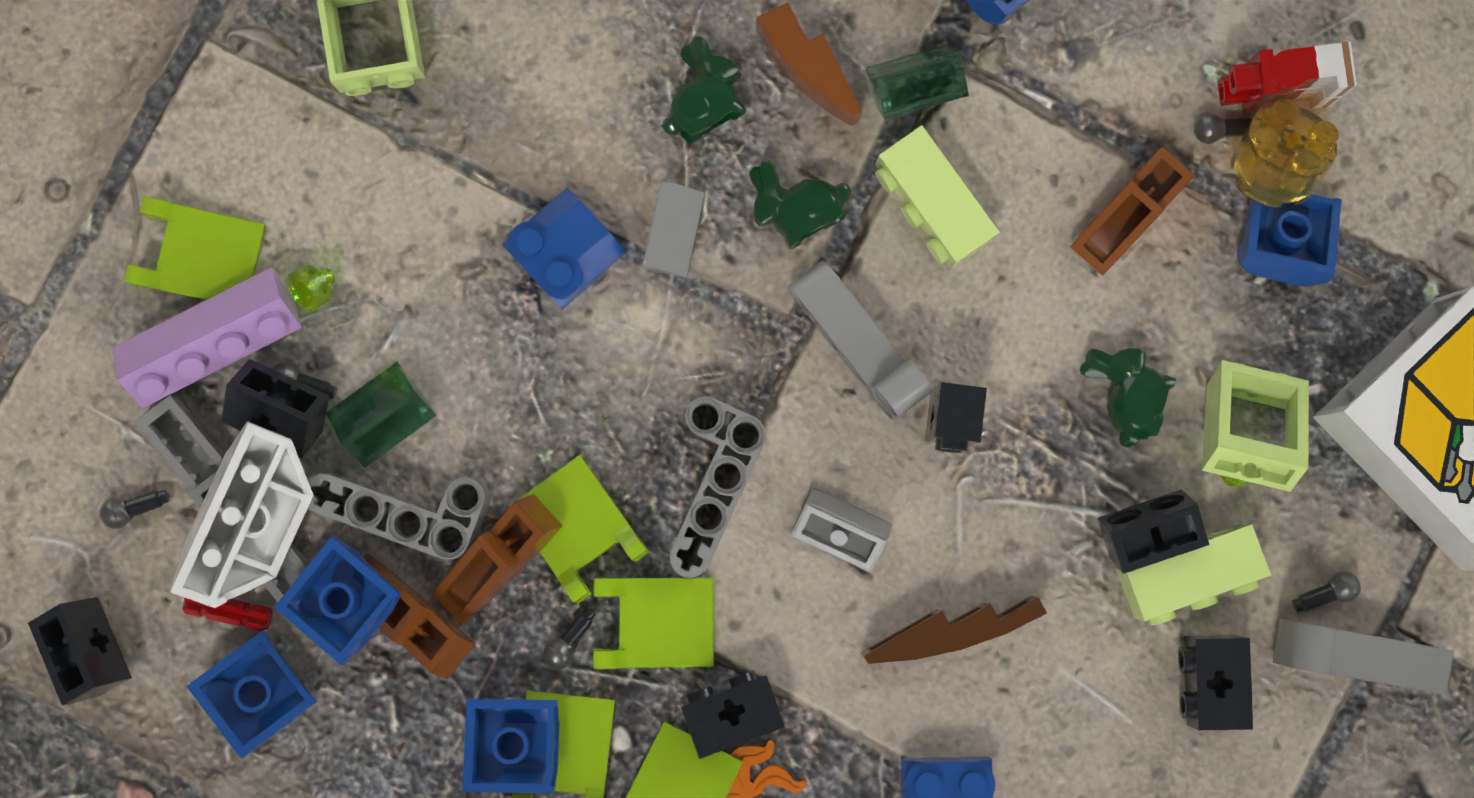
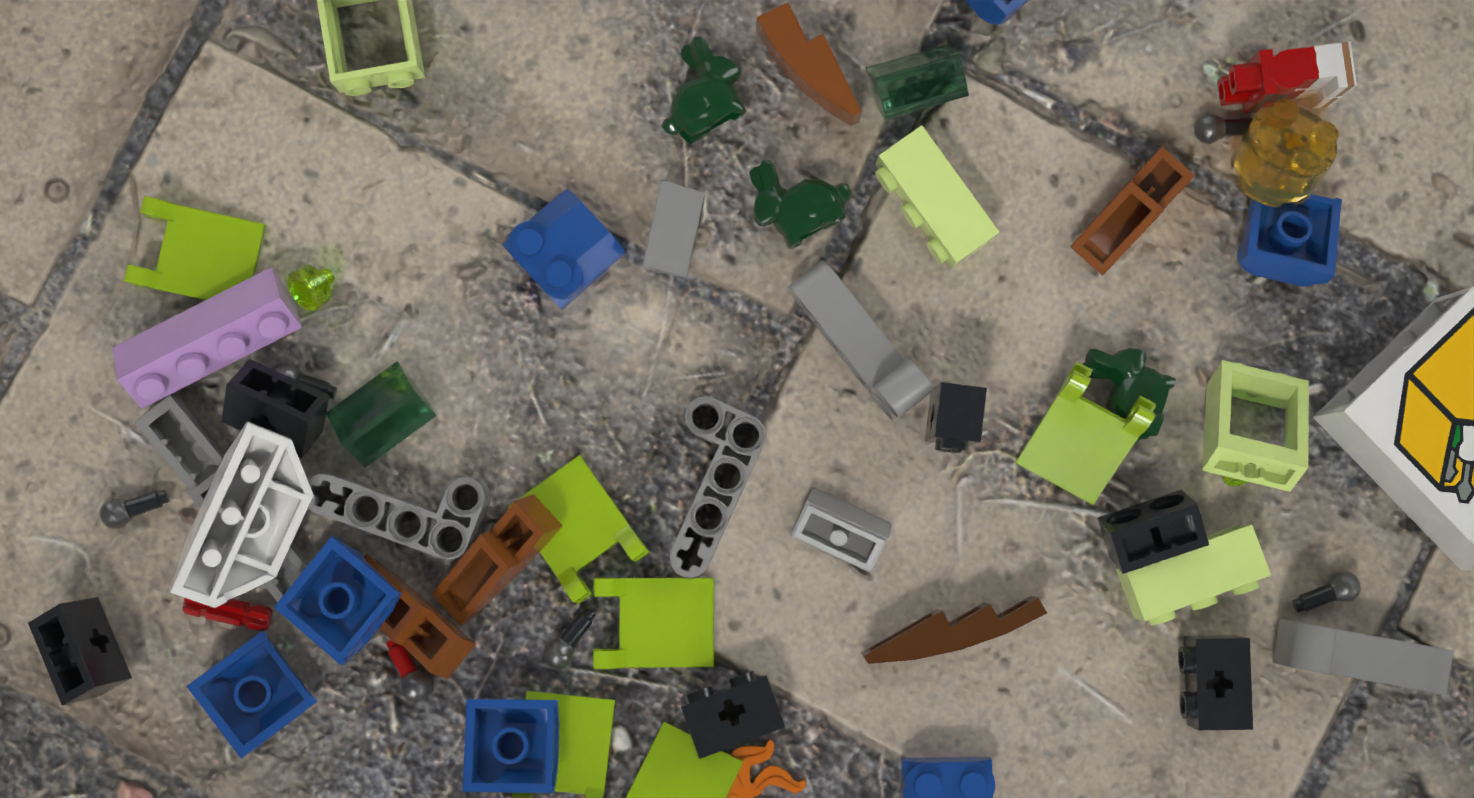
none -> piece [386,640,432,702]
none -> lime flag [1016,361,1156,505]

